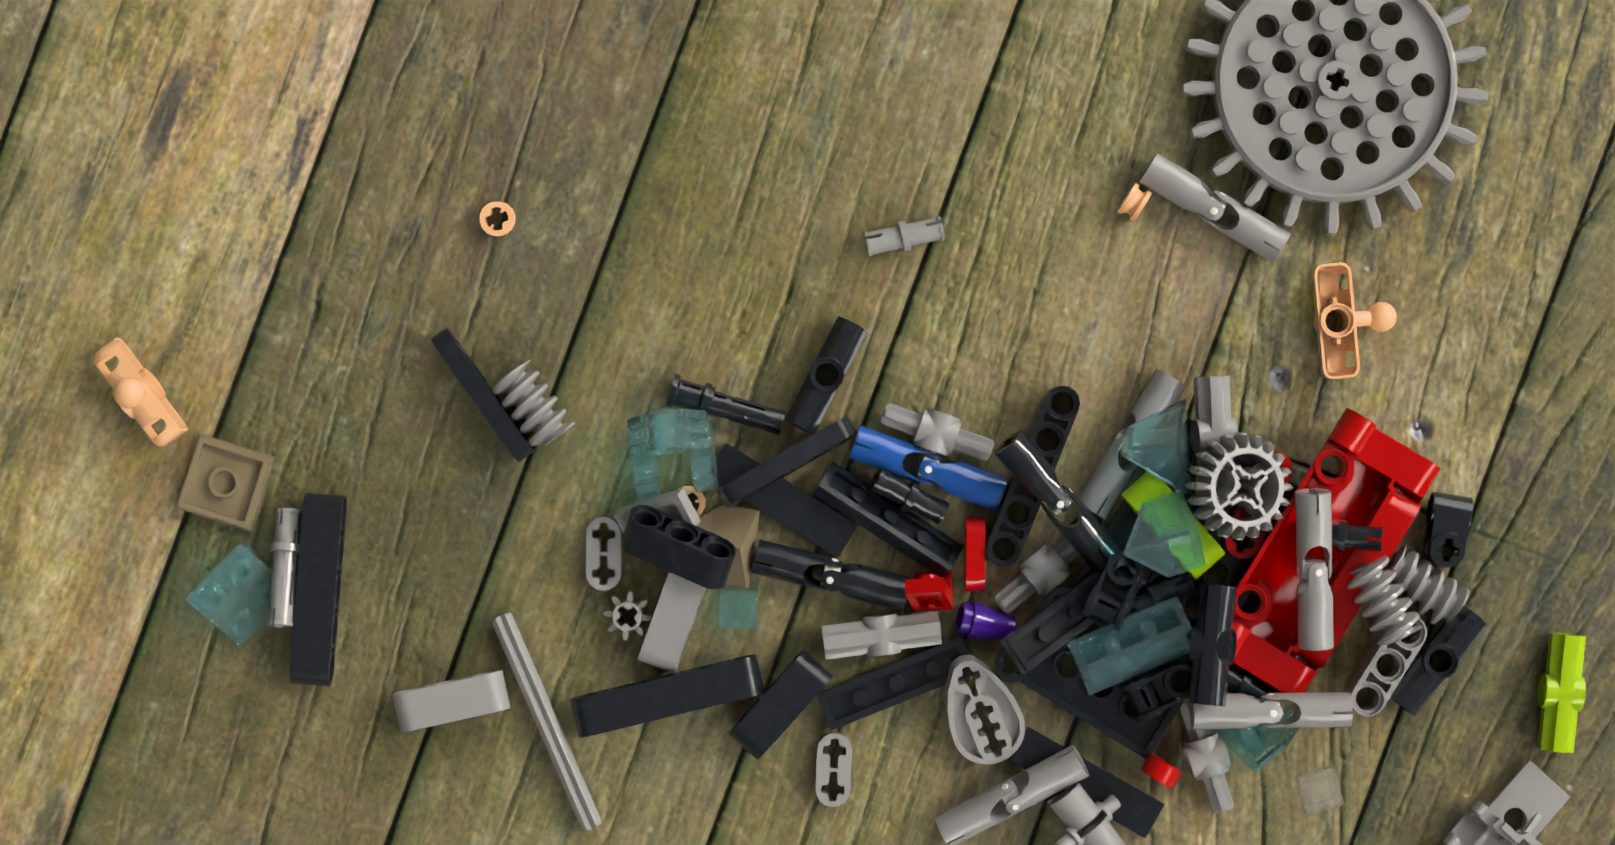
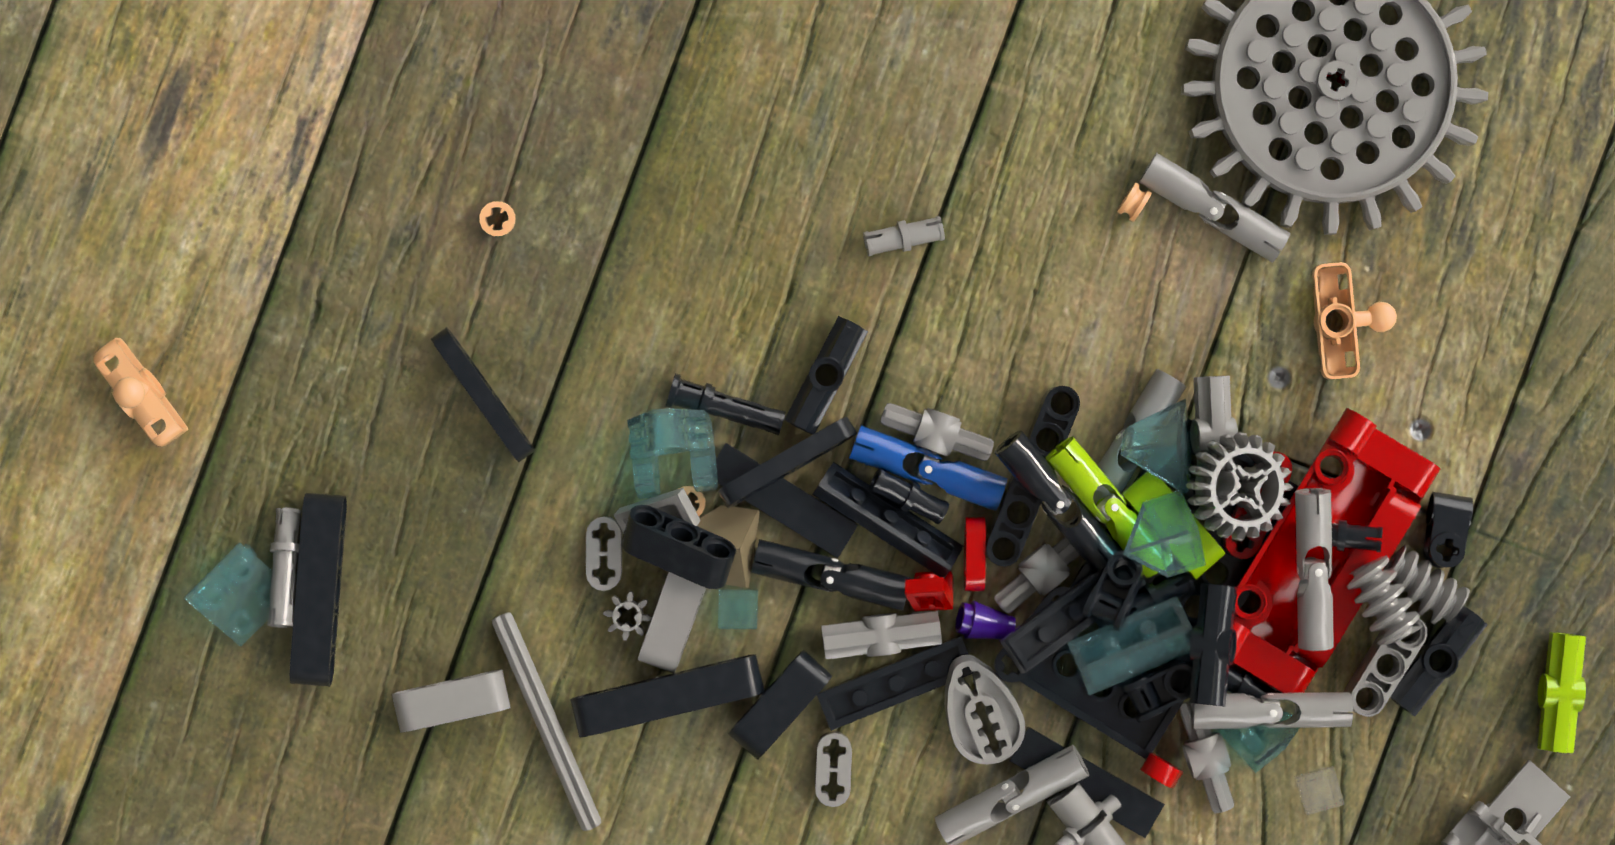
dark tan tile [175,433,275,531] -> none
light grey piece [492,360,575,447] -> none
none -> lime piece [1046,436,1173,578]

